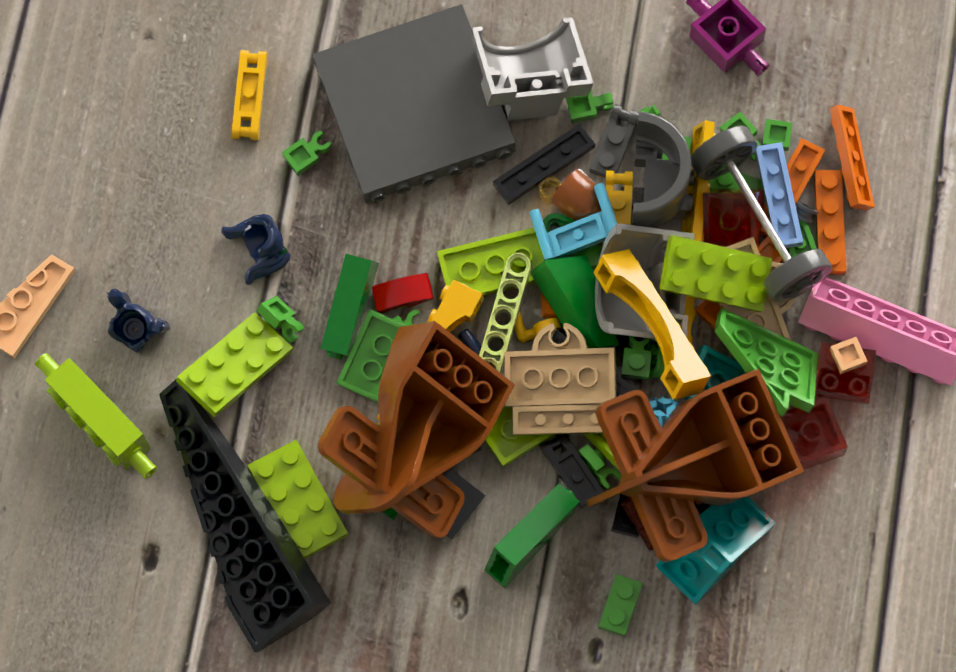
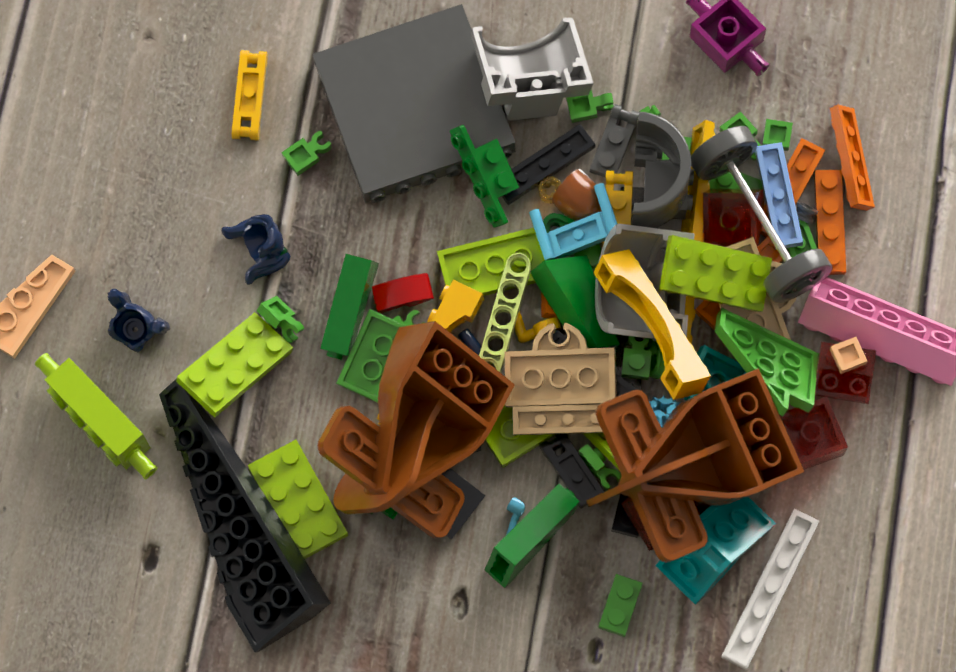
none -> green bracket [449,125,519,228]
none -> medium azure hand [506,497,525,535]
none -> white tile [721,509,819,670]

